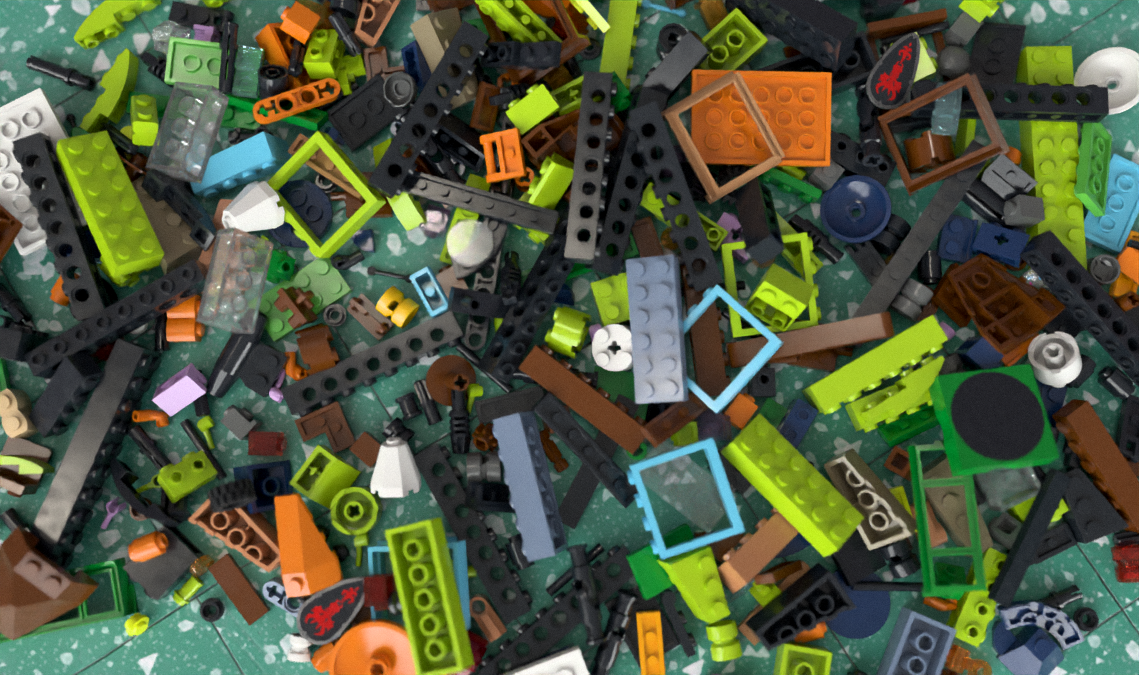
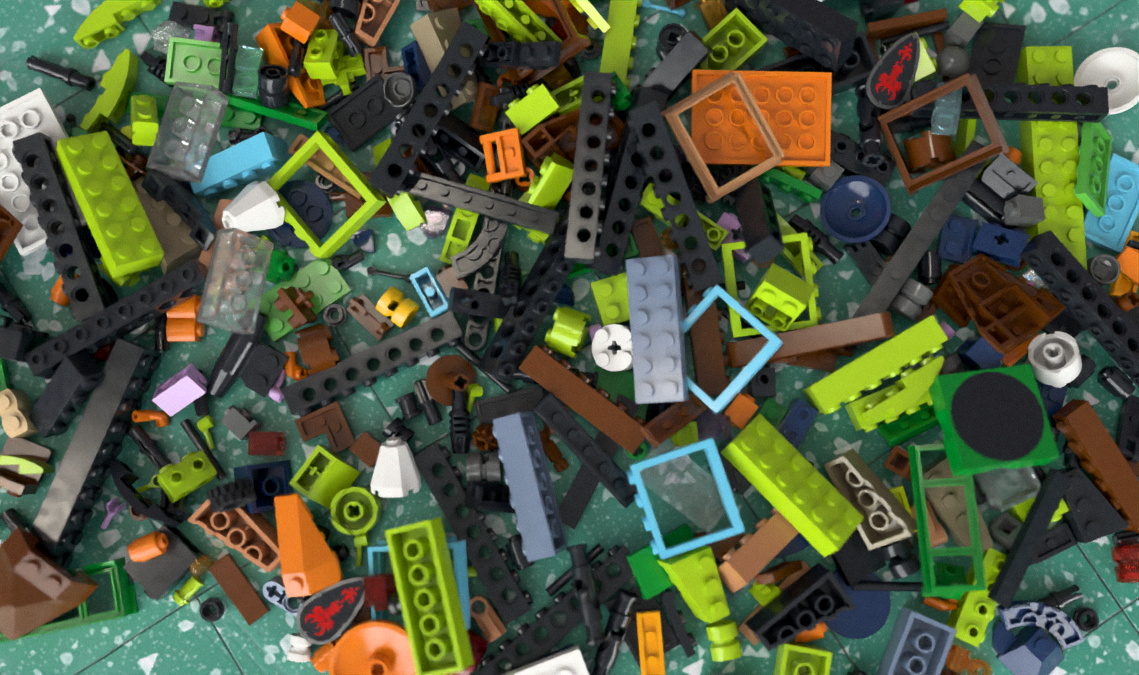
neon yellow plate [124,613,149,636] -> none
orange beam [253,78,340,124] -> none
clear tile [446,219,493,267] -> none

